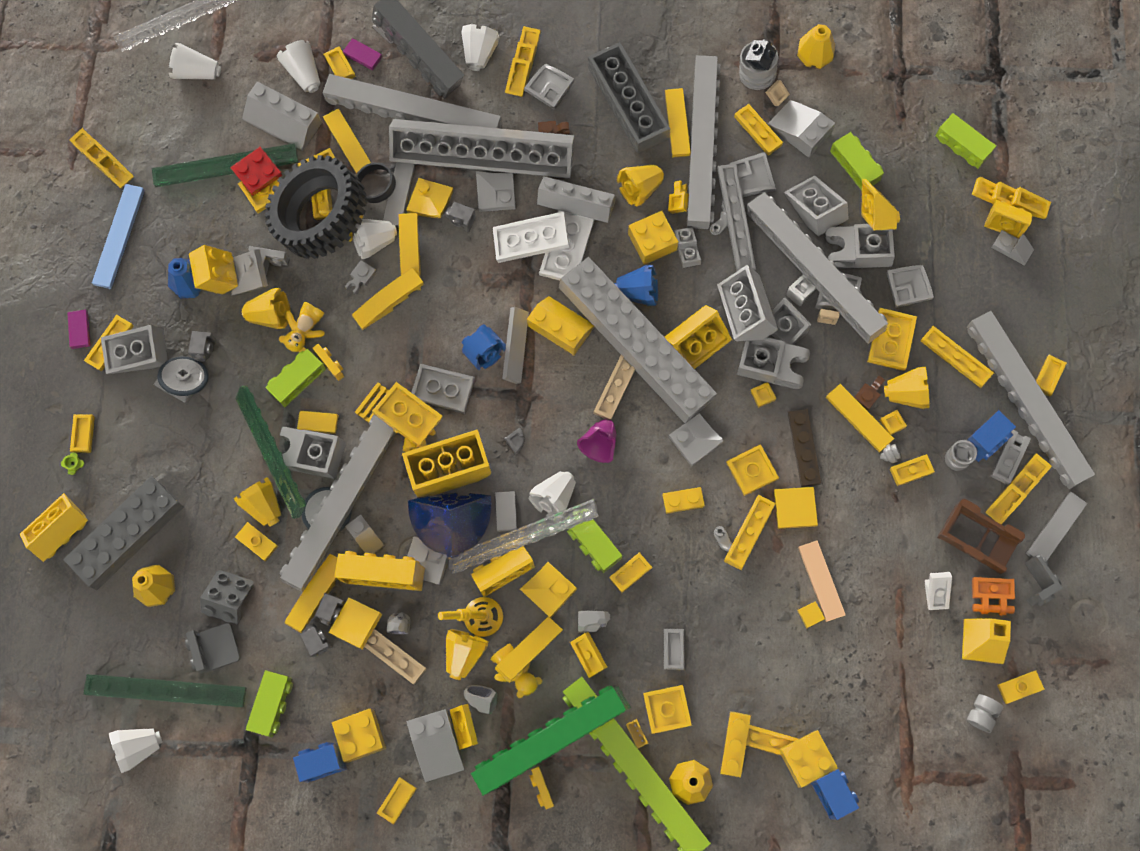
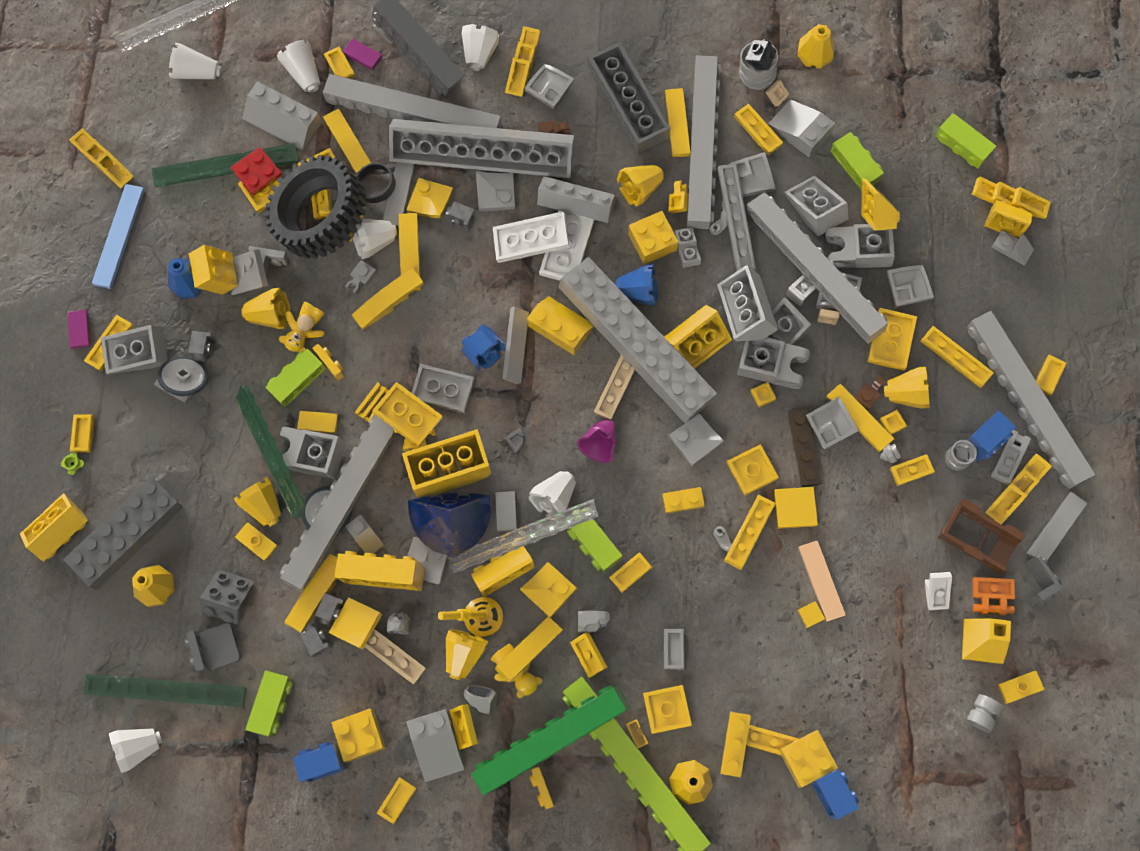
none -> light grey plate [805,397,859,449]

